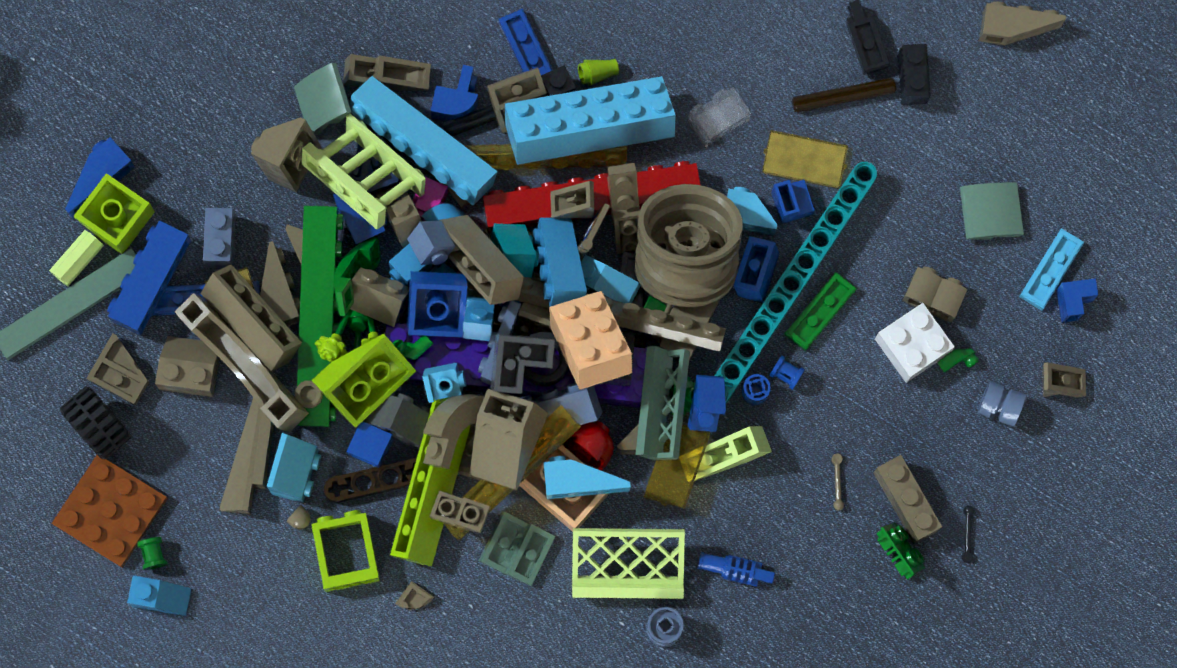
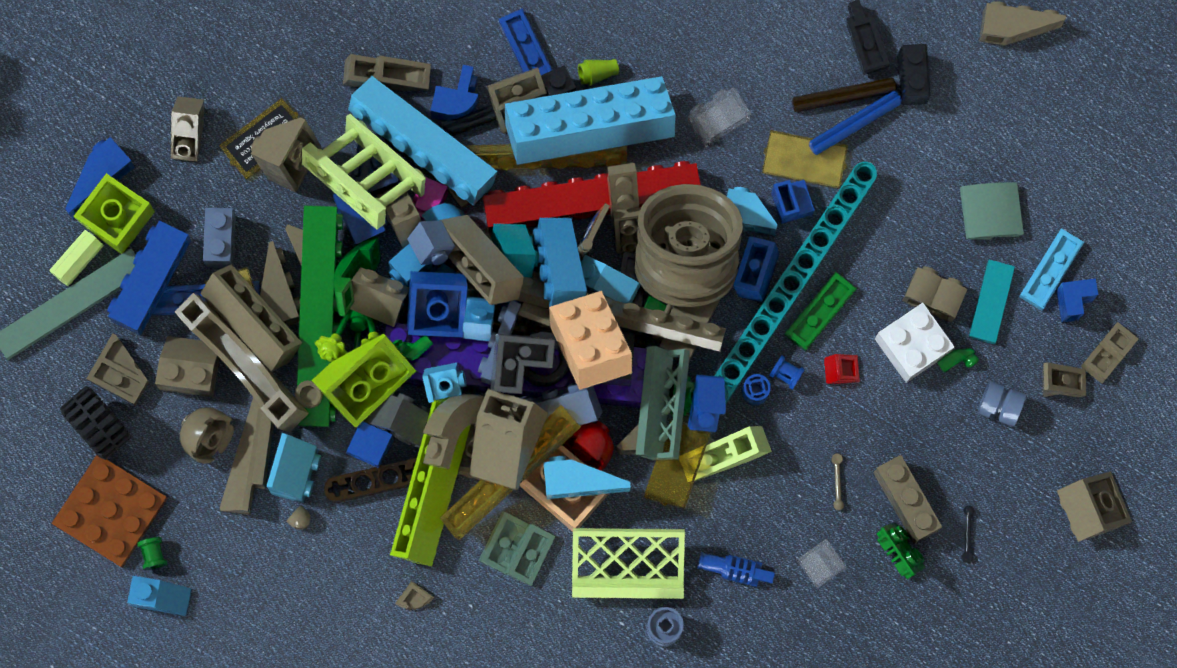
sand green slope [294,63,351,135] -> none
lime window [311,510,380,592] -> none
dark tan slope [430,491,490,533] -> none
dark tan slope [551,181,594,219] -> none
none -> dark tan slope [171,96,204,162]
none -> dark tan cylinder [180,407,234,464]
none -> piece [219,98,298,180]
none -> clear piece [797,539,846,589]
none -> blue axle [809,91,902,155]
none -> red slope [824,354,860,384]
none -> teal tile [968,260,1015,345]
none -> dark tan slope [1057,471,1132,542]
none -> dark tan slope [1081,322,1138,384]

